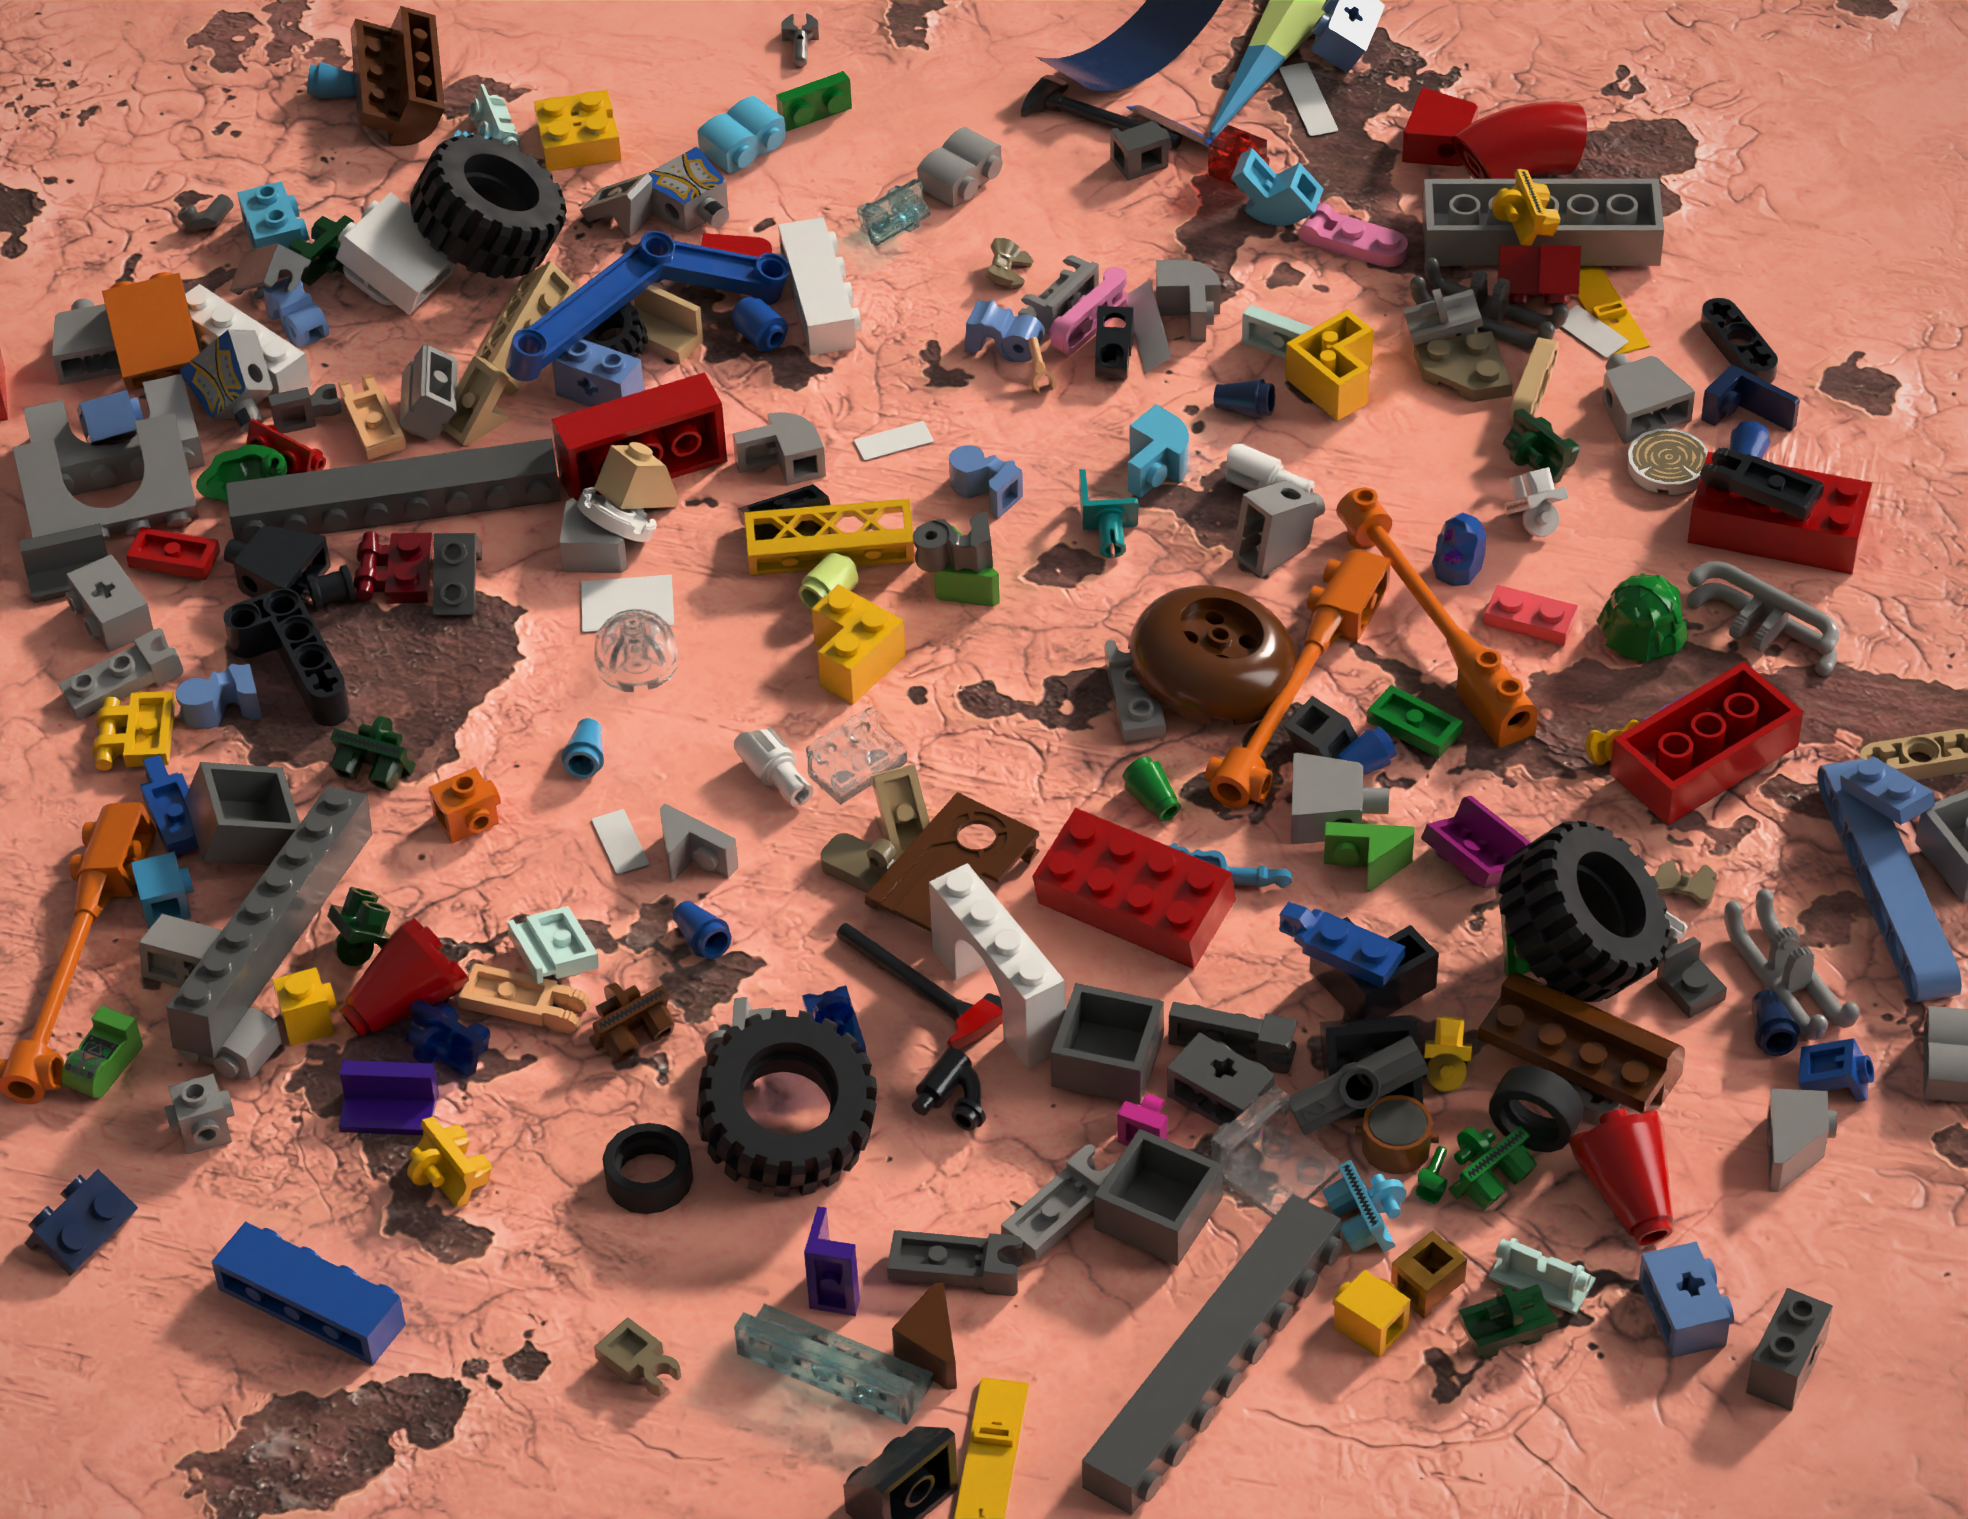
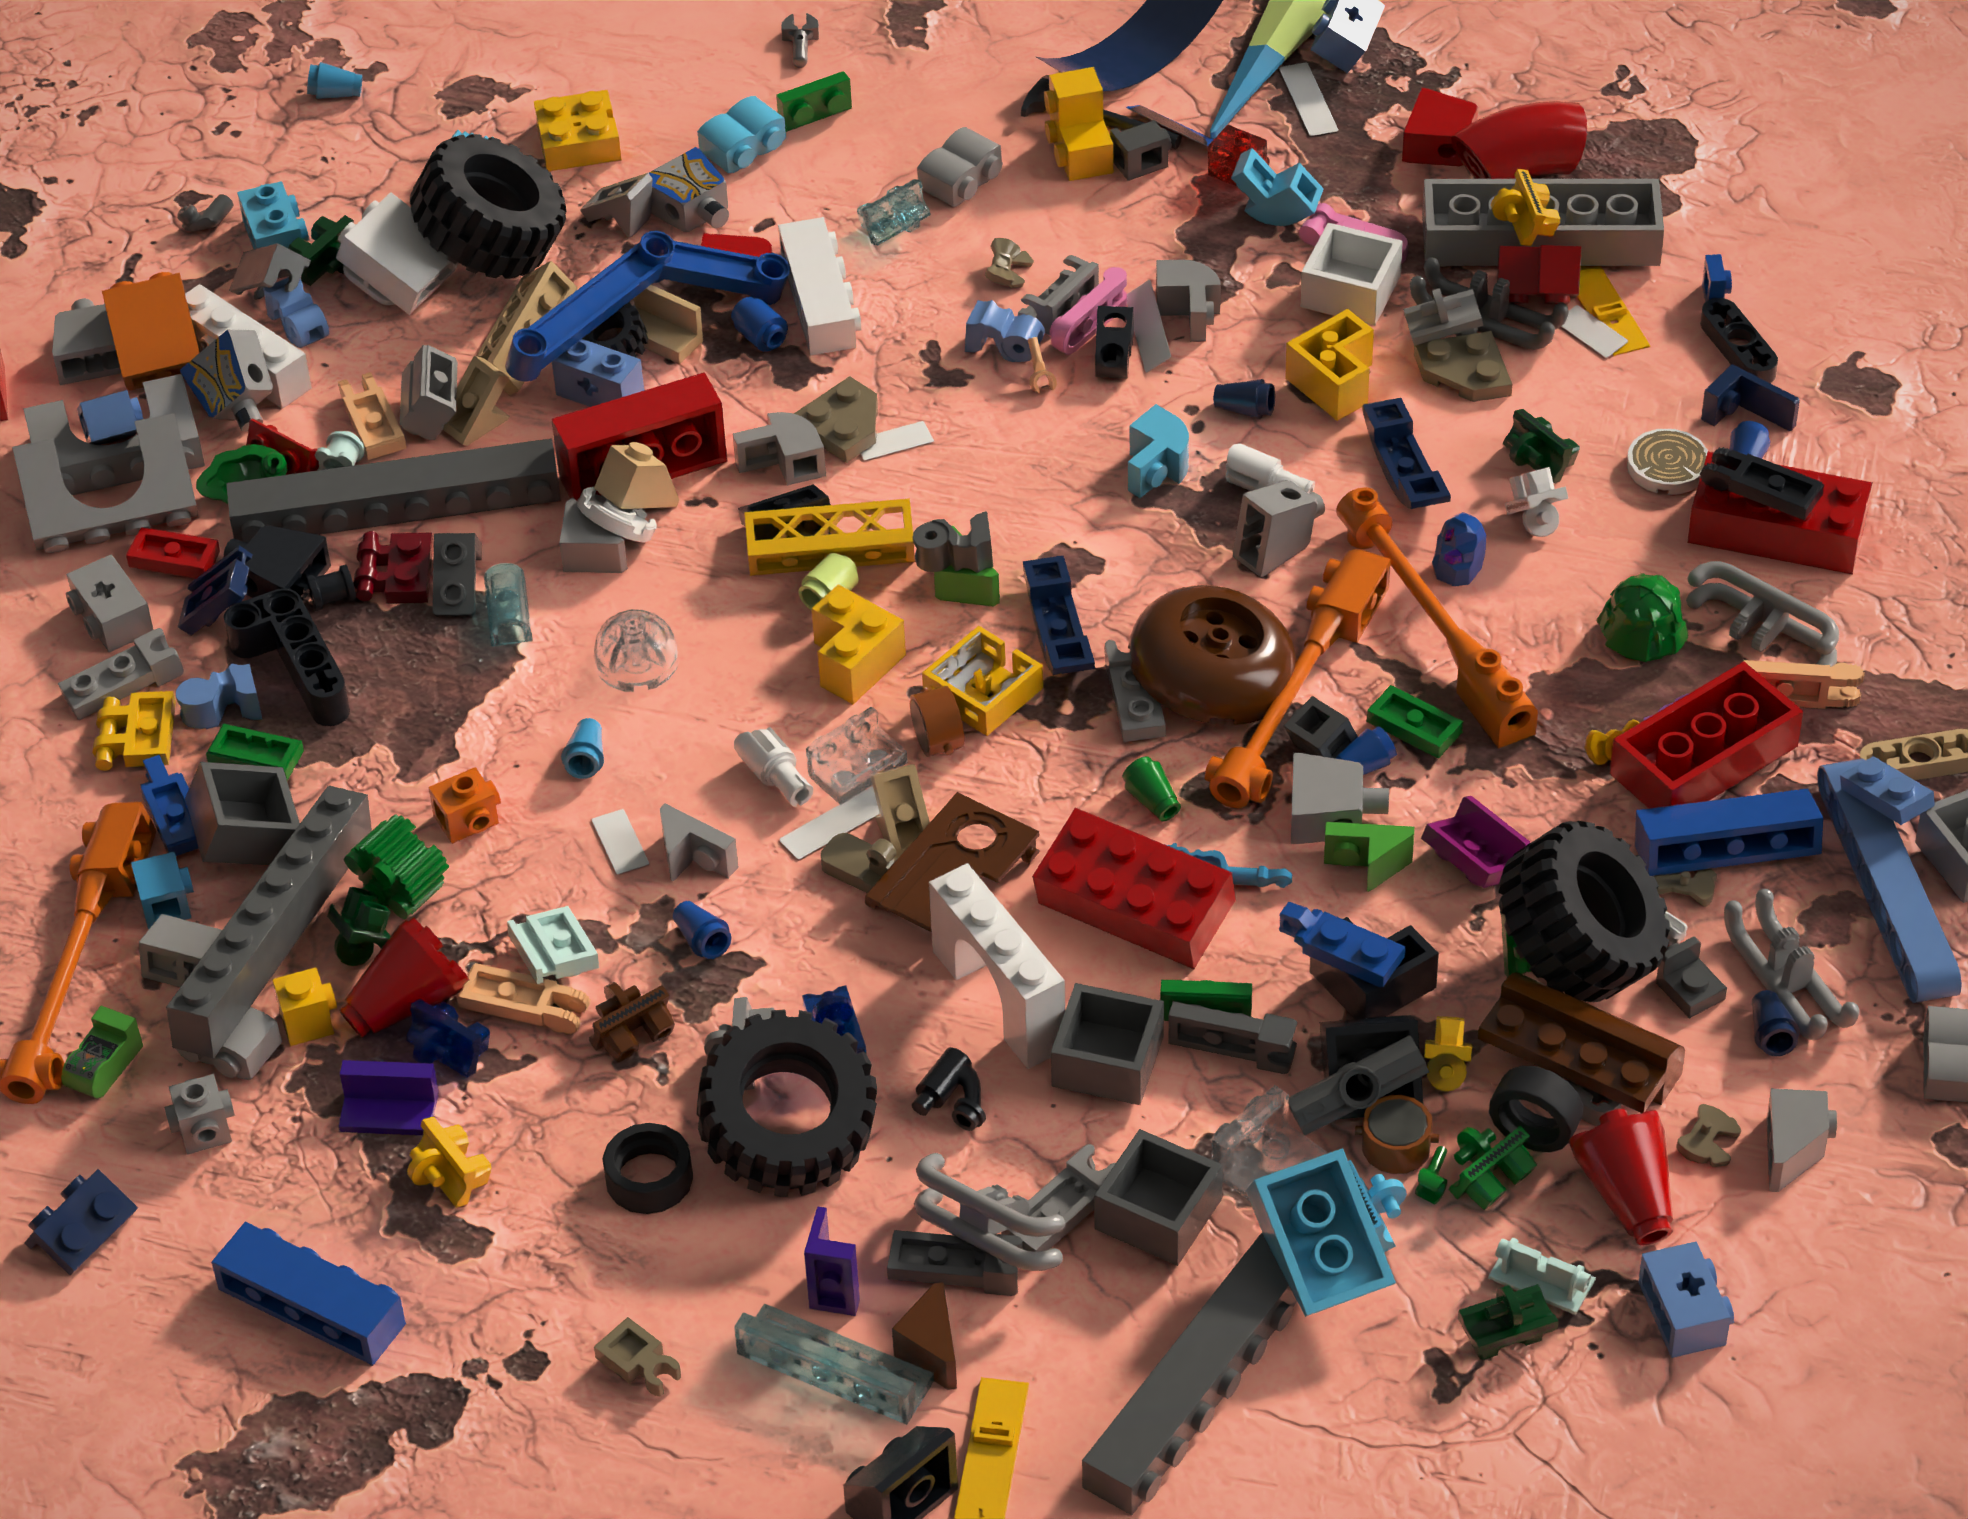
dark grey panel [18,523,108,603] -> none
dark grey plate [268,384,342,434] -> none
dark green hips [330,716,416,791] -> none
reddish brown brick [350,6,445,146] -> none
light aqua hinge [469,84,521,147] -> none
white sticker [581,574,674,632] -> none
black piece [836,923,1003,1049] -> none
medium blue leg [949,445,1023,519] -> none
teal bracket [1079,469,1139,558] -> none
dark pink tile [1117,1094,1167,1146] -> none
dark grey brick [1167,1033,1275,1139] -> none
light aqua plate [1242,304,1314,359] -> none
yellow brick [1332,1269,1411,1358] -> none
pearl gold brick [1391,1230,1467,1319] -> none
coral plate [1484,585,1578,646] -> none
tan beam [1509,337,1559,426] -> none
light grey torso [1602,353,1695,444] -> none
dark grey brick [1746,1287,1833,1411] -> none
blue bracket [1798,1038,1874,1102] -> none
none -> dark blue plate [178,545,253,636]
none -> green plate [206,724,304,781]
none -> light aqua brick [315,431,365,471]
none -> green brick [344,814,449,920]
none -> clear light blue brick [484,563,533,646]
none -> white sticker [780,786,880,859]
none -> dark tan plate [794,376,878,463]
none -> dark orange piece [909,686,965,757]
none -> light grey piece [914,1153,1066,1271]
none -> yellow piece [922,625,1043,736]
none -> dark blue slope [1023,555,1095,675]
none -> yellow brick [1044,67,1114,181]
none -> green plate [1160,979,1252,1021]
none -> medium azure slope [1246,1148,1396,1317]
none -> white piece [1300,223,1403,326]
none -> dark blue slope [1362,397,1451,509]
none -> blue brick [1635,789,1824,876]
none -> dark tan piece [1676,1104,1742,1167]
none -> blue plate [1702,254,1732,302]
none -> light nougat hinge [1743,660,1865,709]

